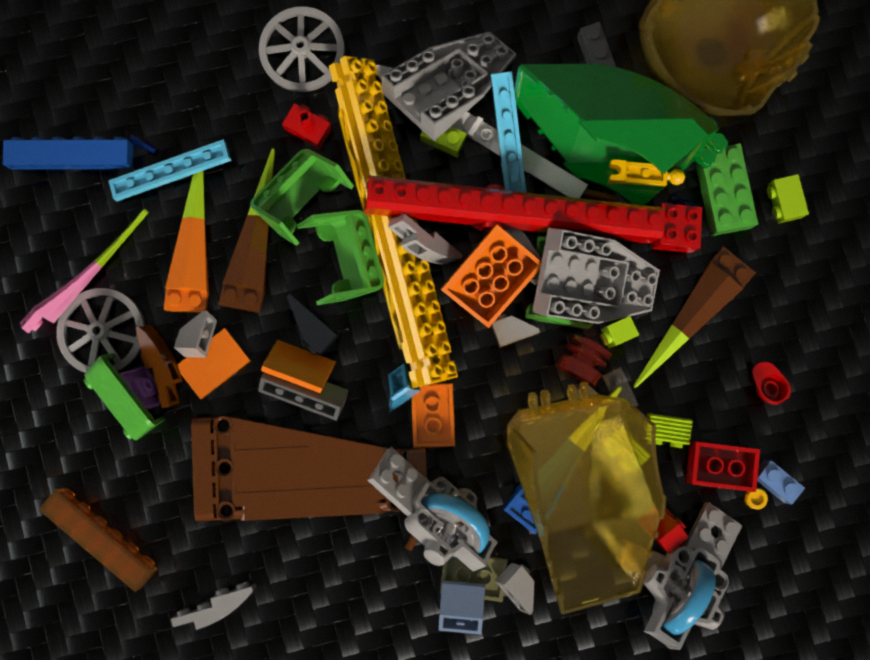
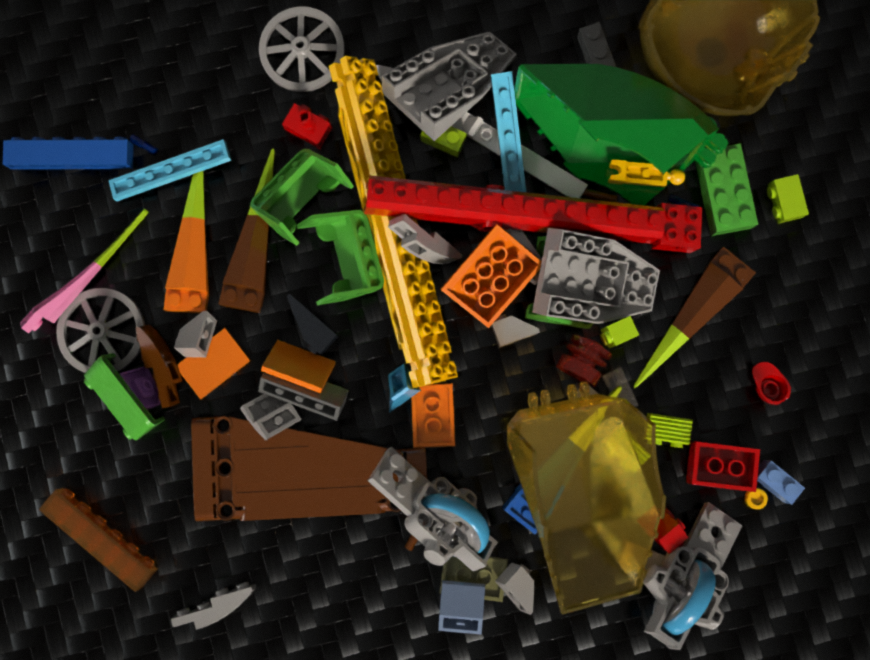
none -> light grey slope [240,394,301,440]

